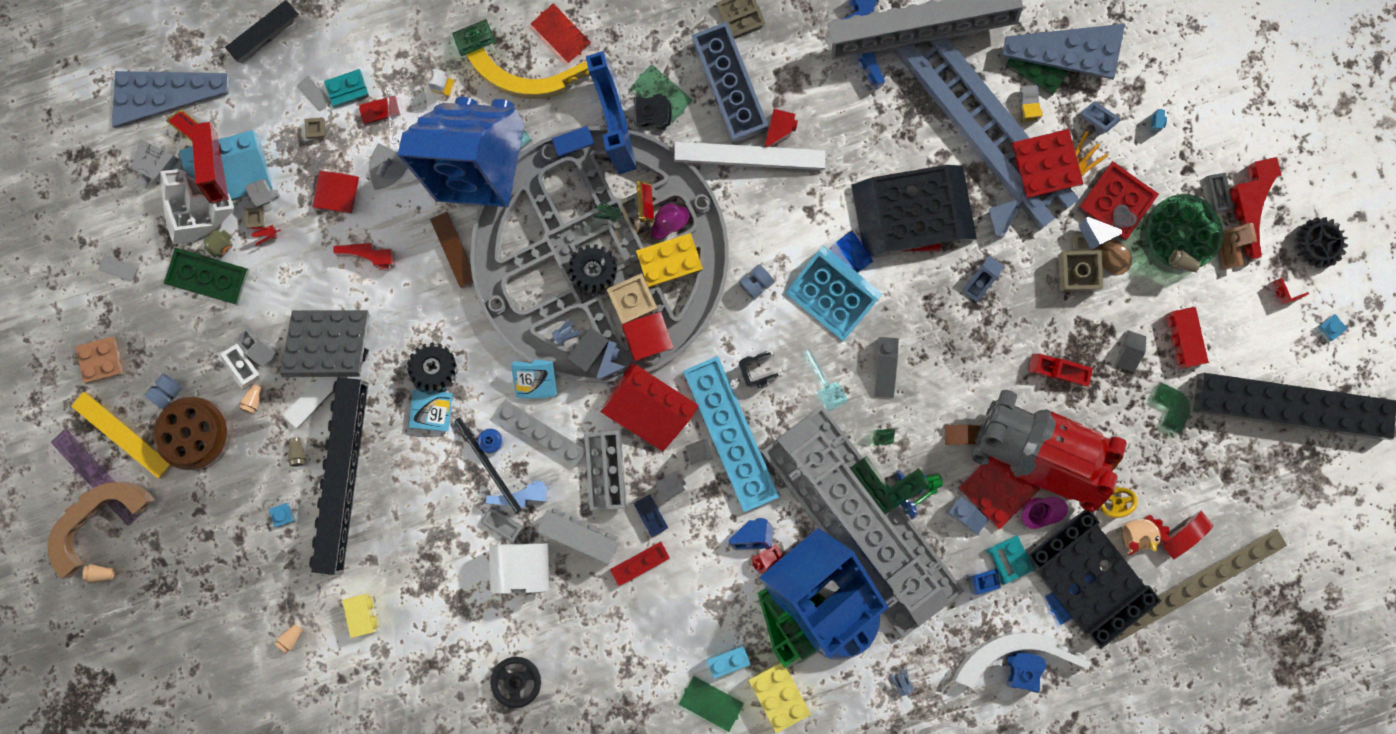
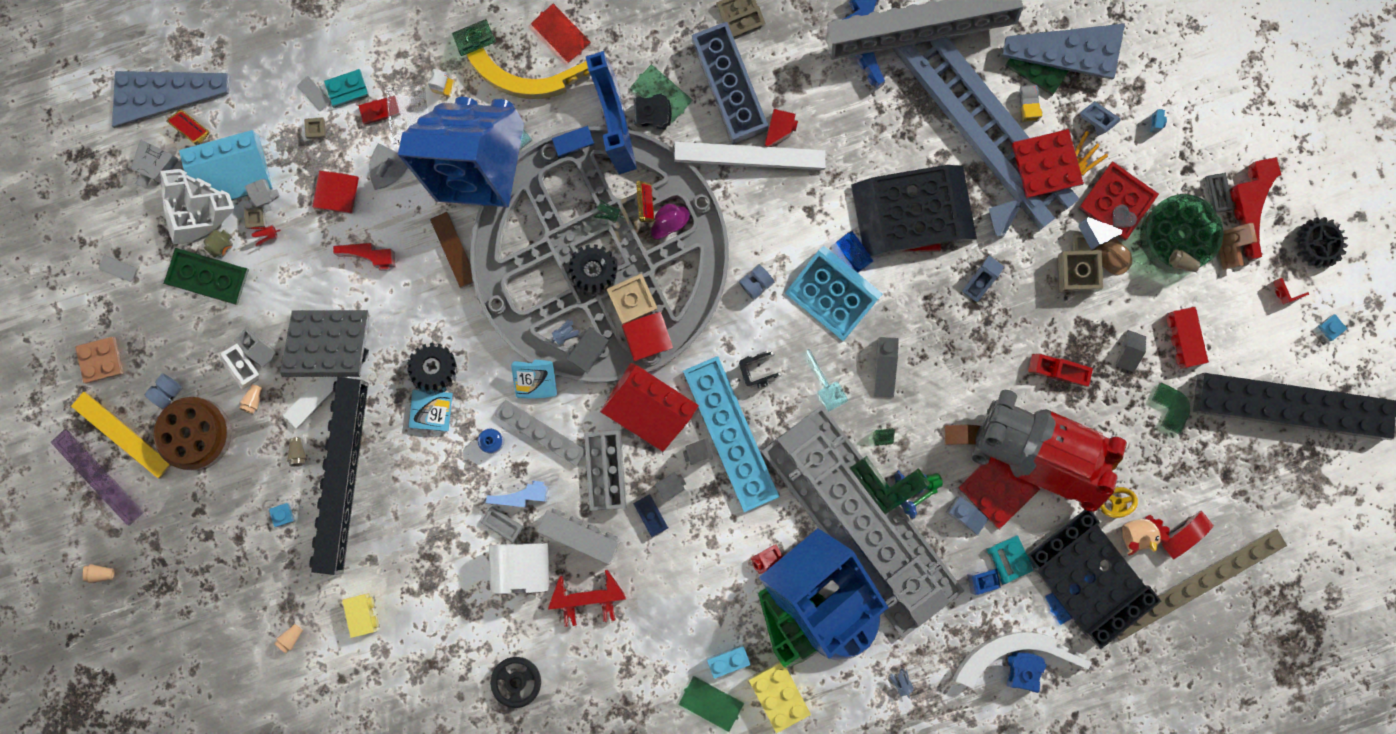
medium nougat arch [48,481,155,579] -> none
red slope [191,122,229,204] -> none
black slope [225,0,299,64] -> none
black bar [454,417,522,514] -> none
sand blue slope [596,341,626,380] -> none
red plate [610,541,670,586] -> none
yellow plate [636,233,703,288] -> none
blue slope [729,518,773,550] -> none
magenta piece [1022,497,1068,529] -> none
none -> red hose [548,570,627,627]

